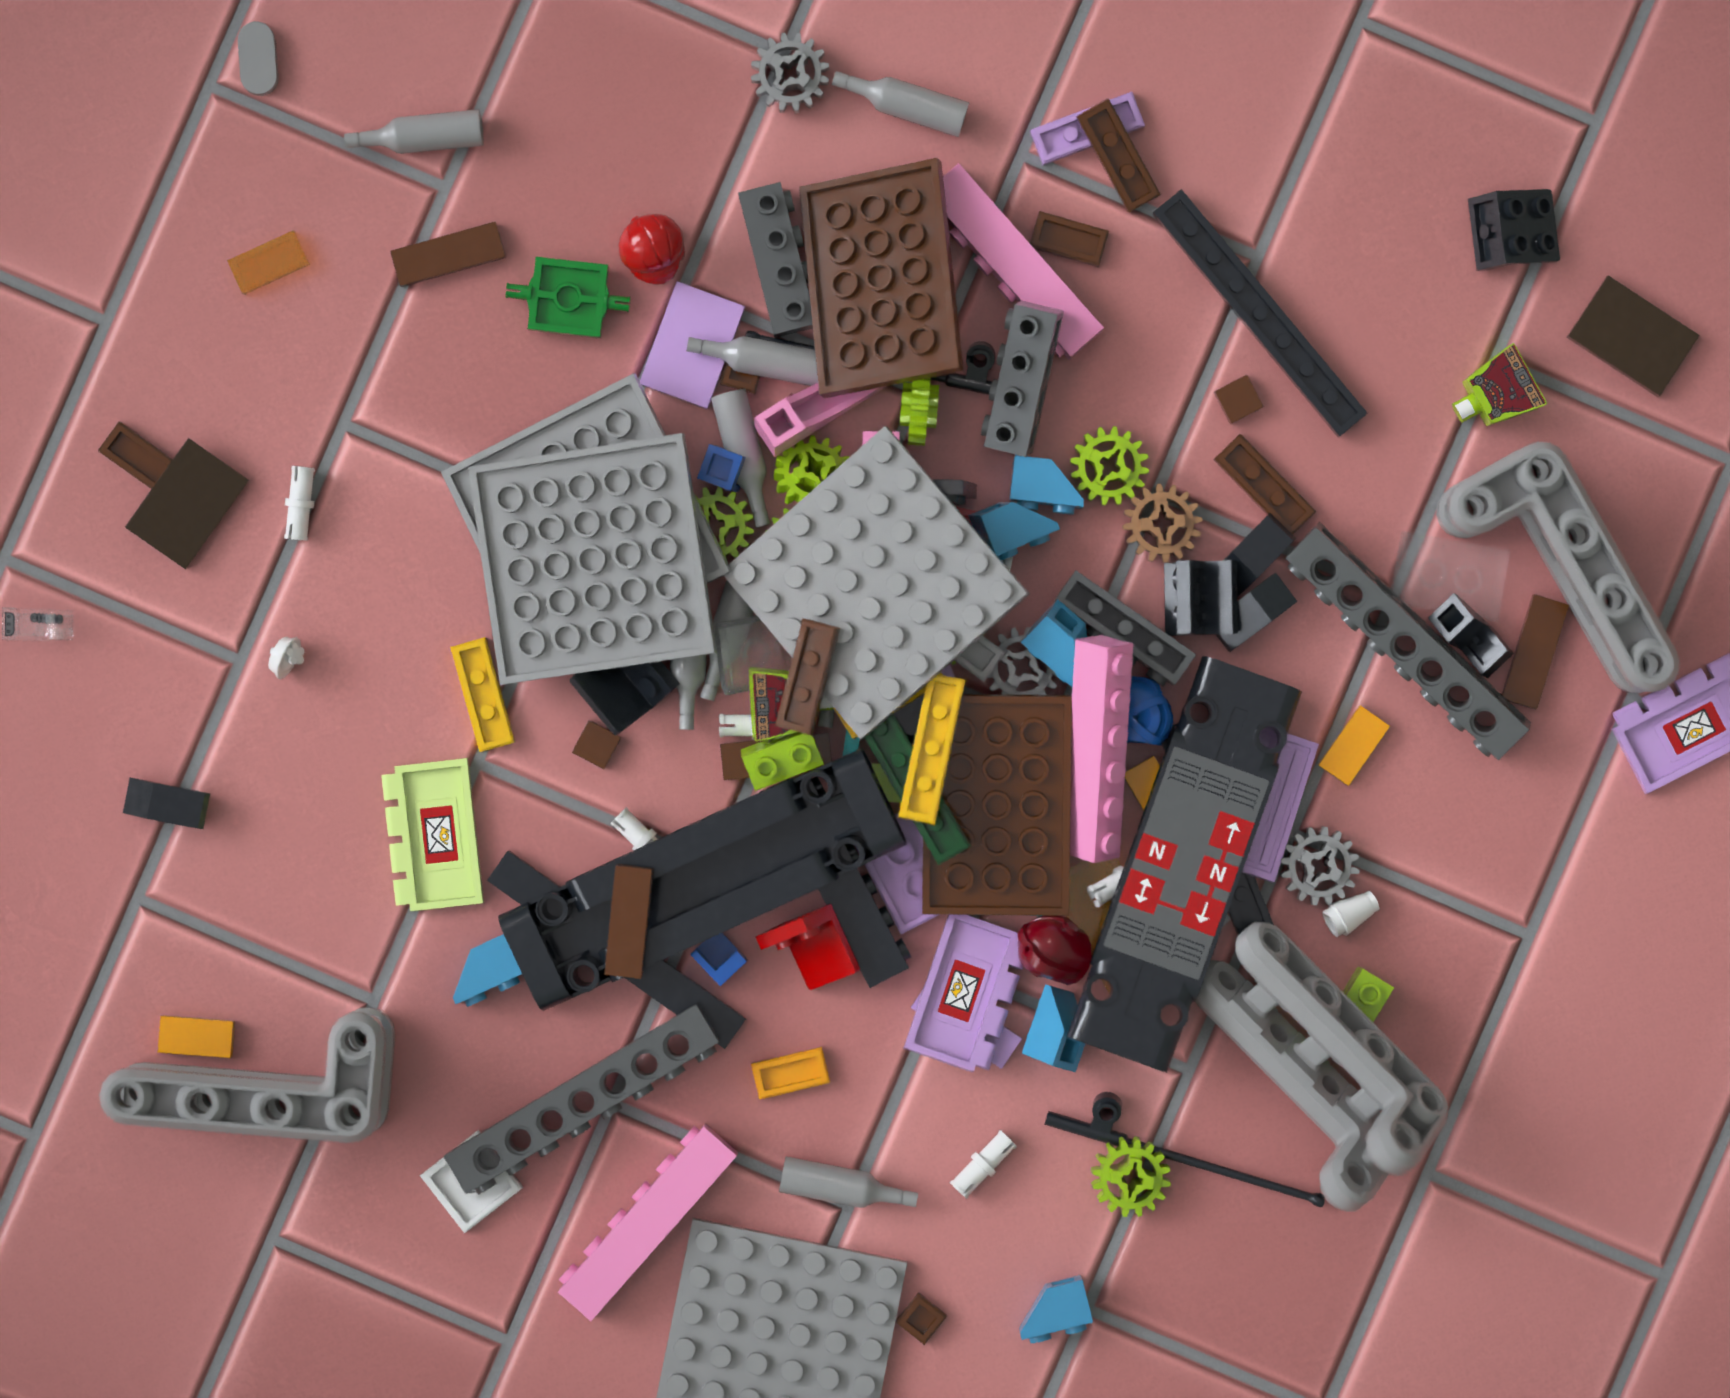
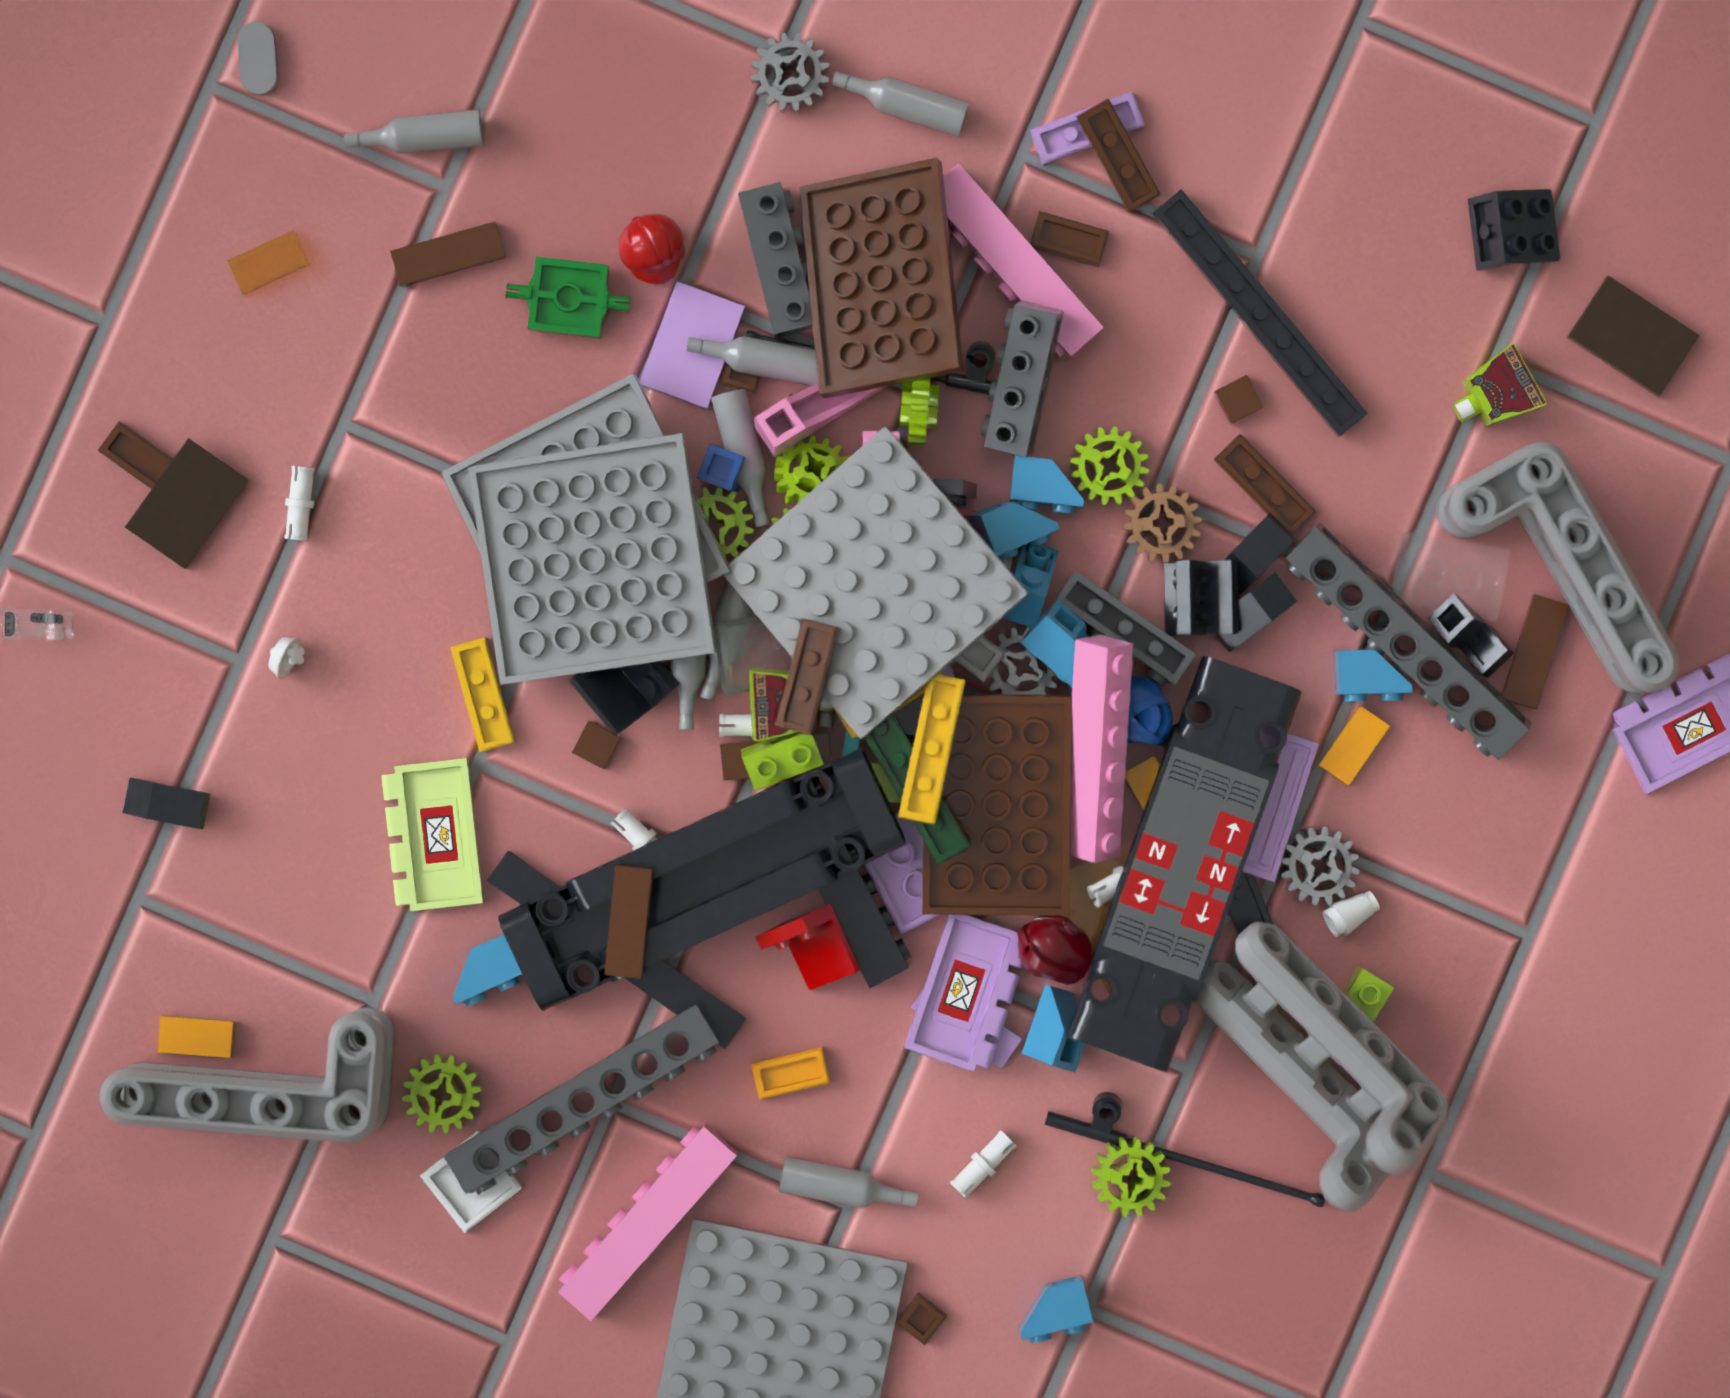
blue panel [690,933,748,986] -> none
none -> lime gear [402,1053,483,1134]
none -> dark azure slope [1003,543,1059,627]
none -> dark azure slope [1334,650,1412,702]

